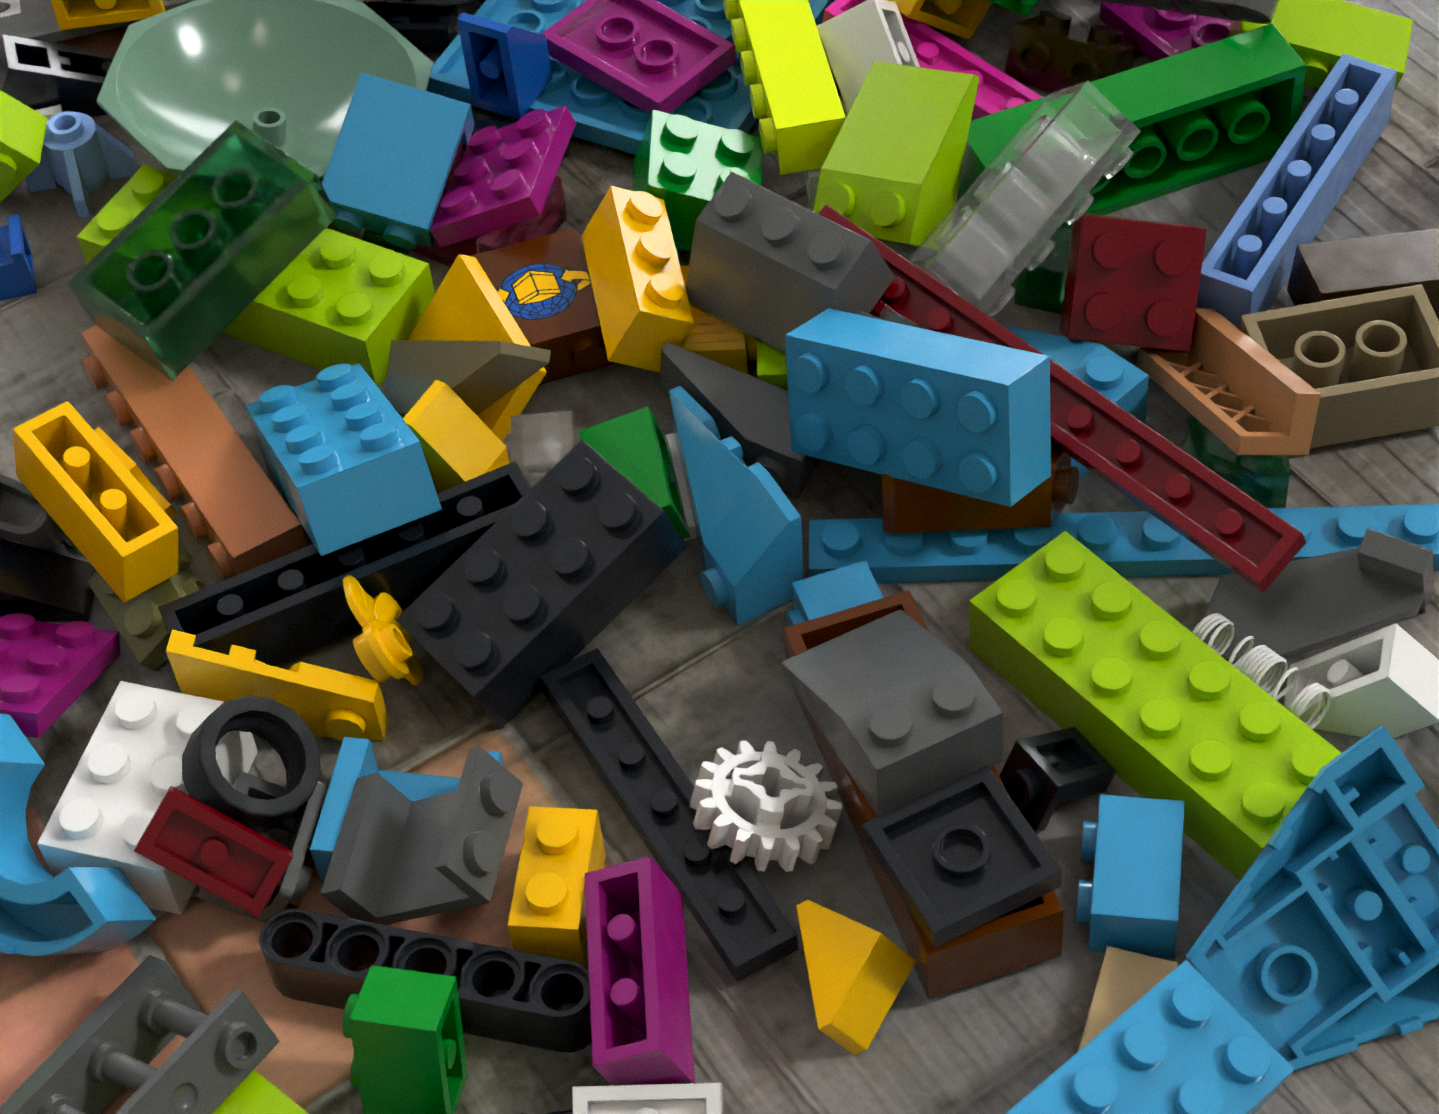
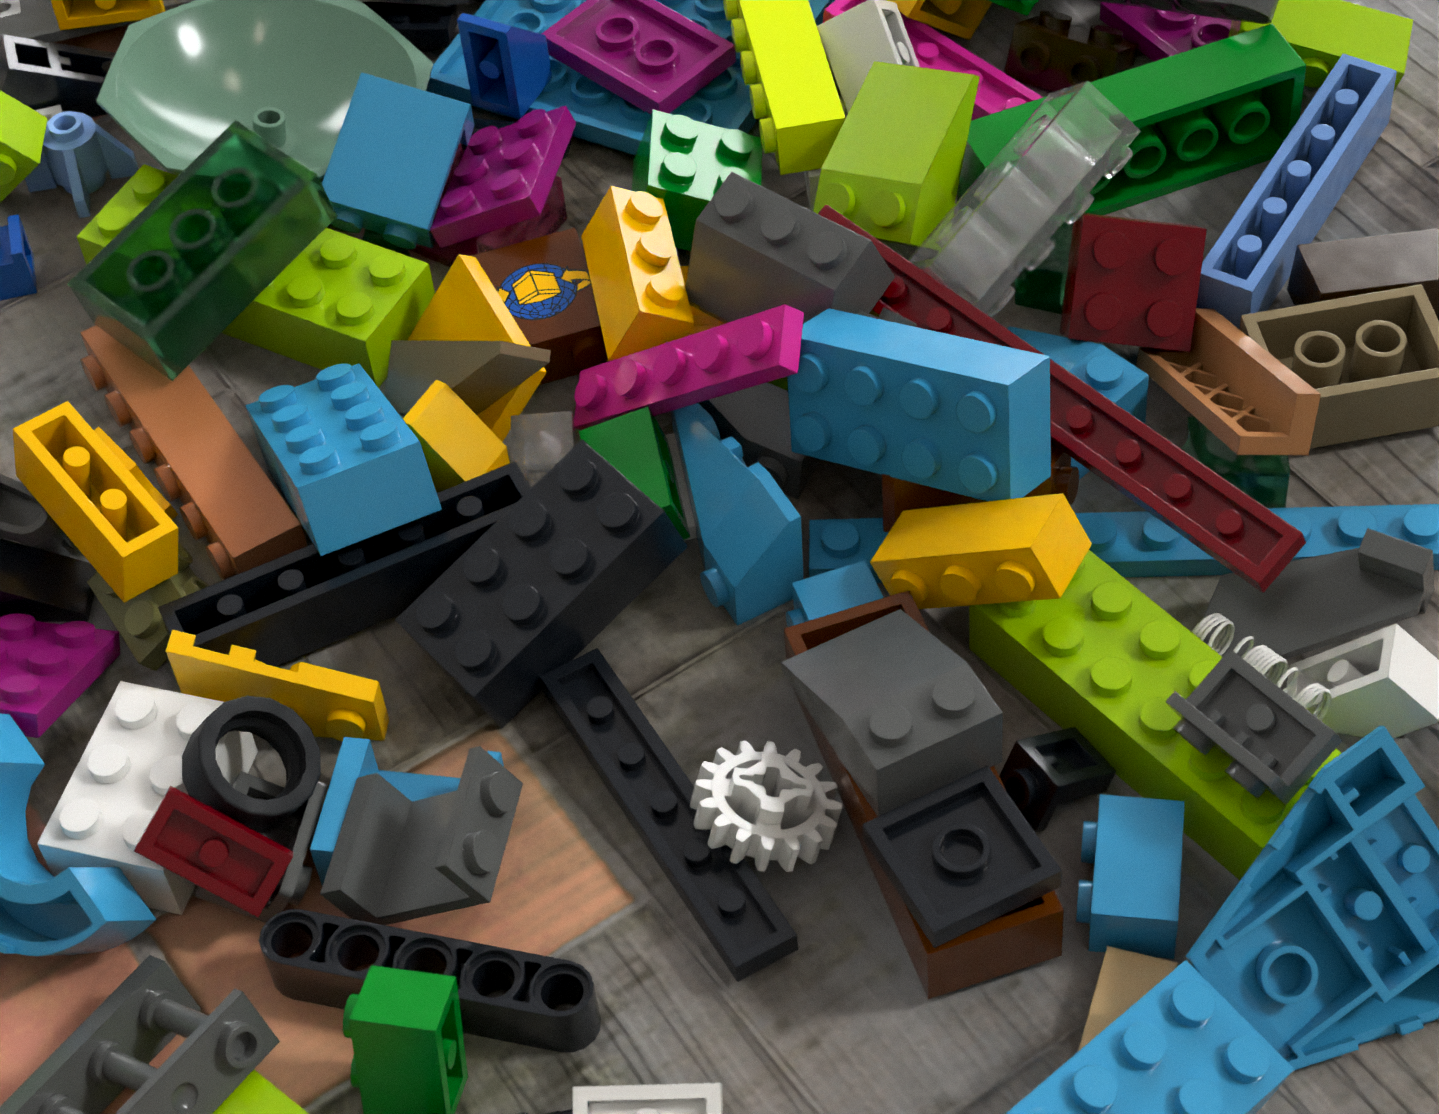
yellow plate [343,575,424,686] -> none
yellow brick [507,806,606,971] -> none
magenta brick [585,856,695,1086] -> none
yellow slope [796,900,916,1055] -> none
none -> dark pink plate [573,304,804,430]
none -> yellow brick [870,493,1092,609]
none -> dark grey bracket [1165,649,1342,805]

